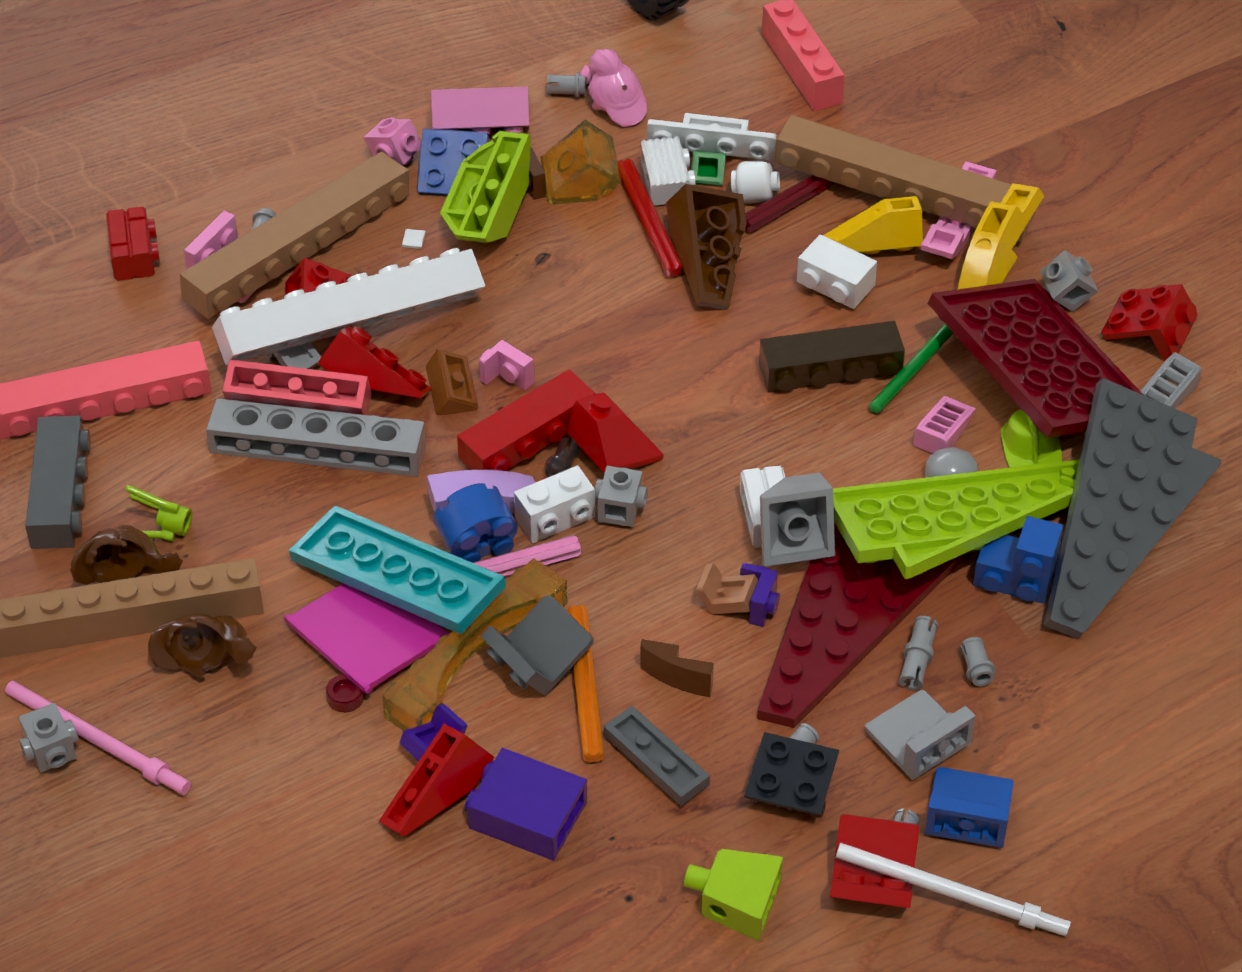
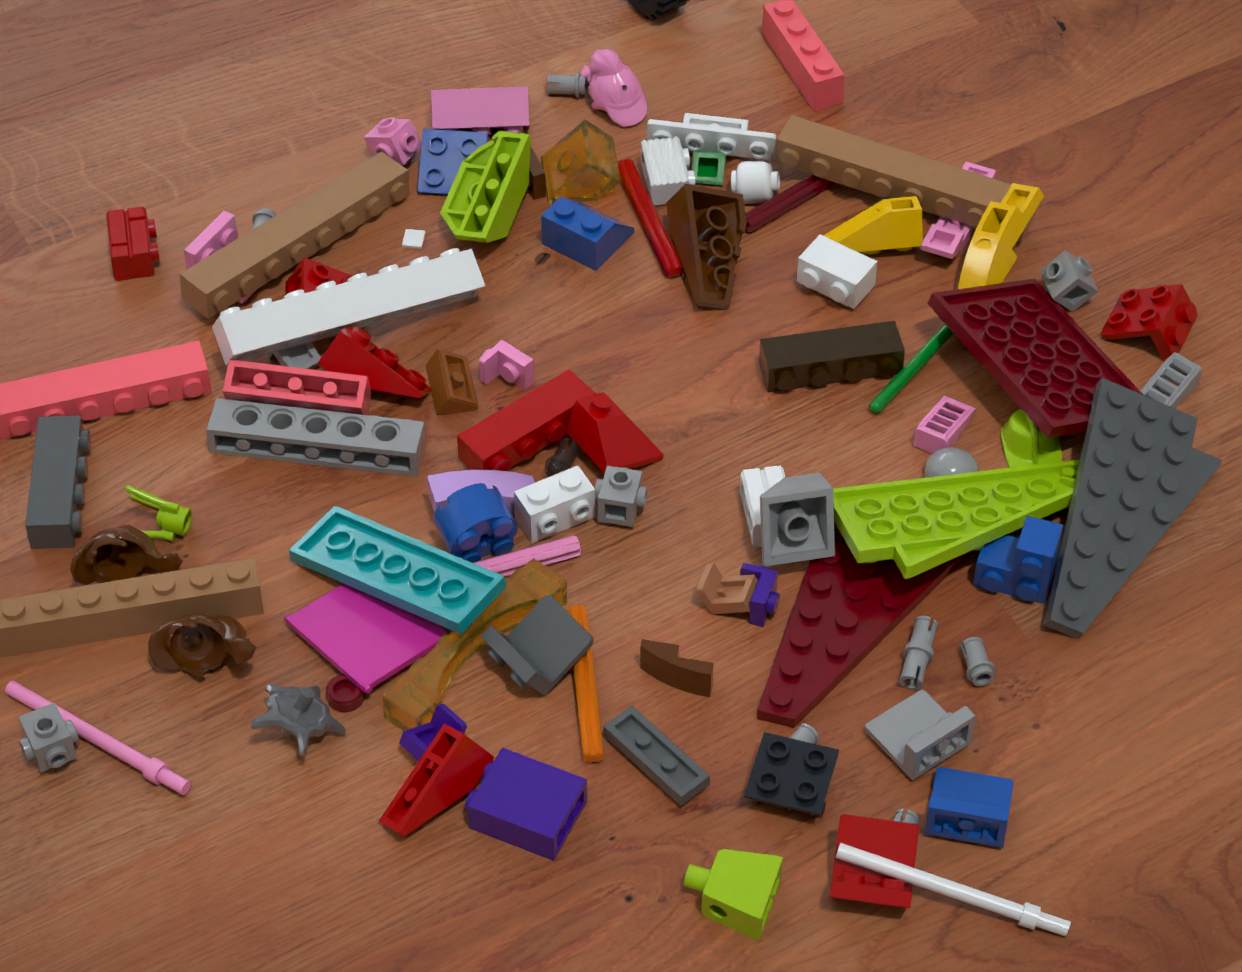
none -> flat silver piece [251,684,346,756]
none -> blue slope [541,197,634,271]

